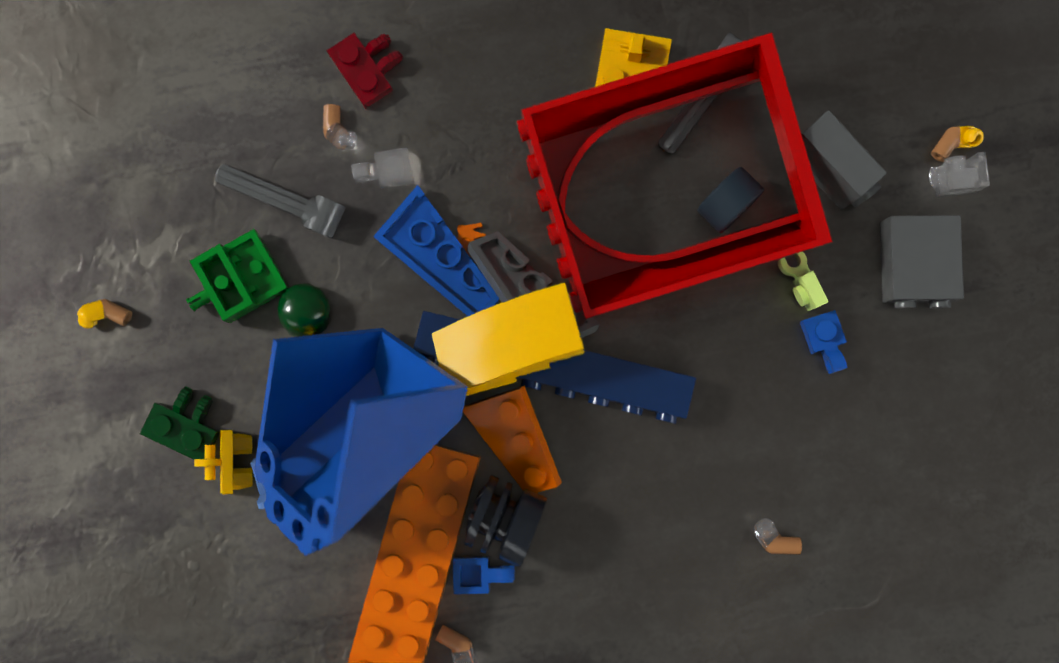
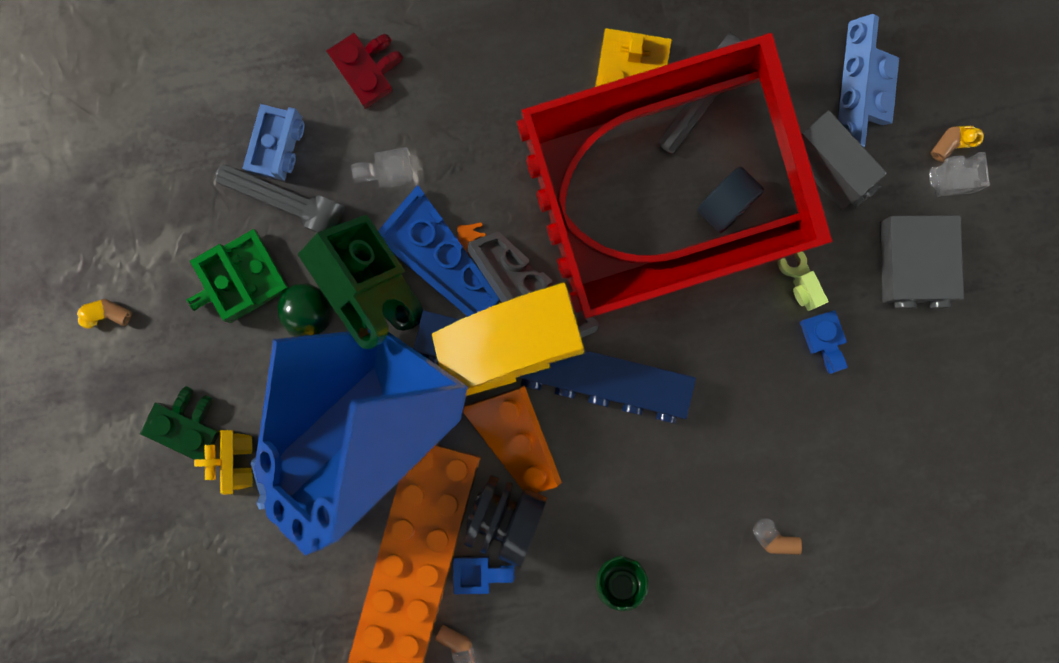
clear arm [323,104,358,150] -> none
none -> medium blue bracket [242,104,304,182]
none -> dark green brick [297,214,424,349]
none -> dark green hair [595,555,649,612]
none -> medium blue bracket [838,14,899,148]

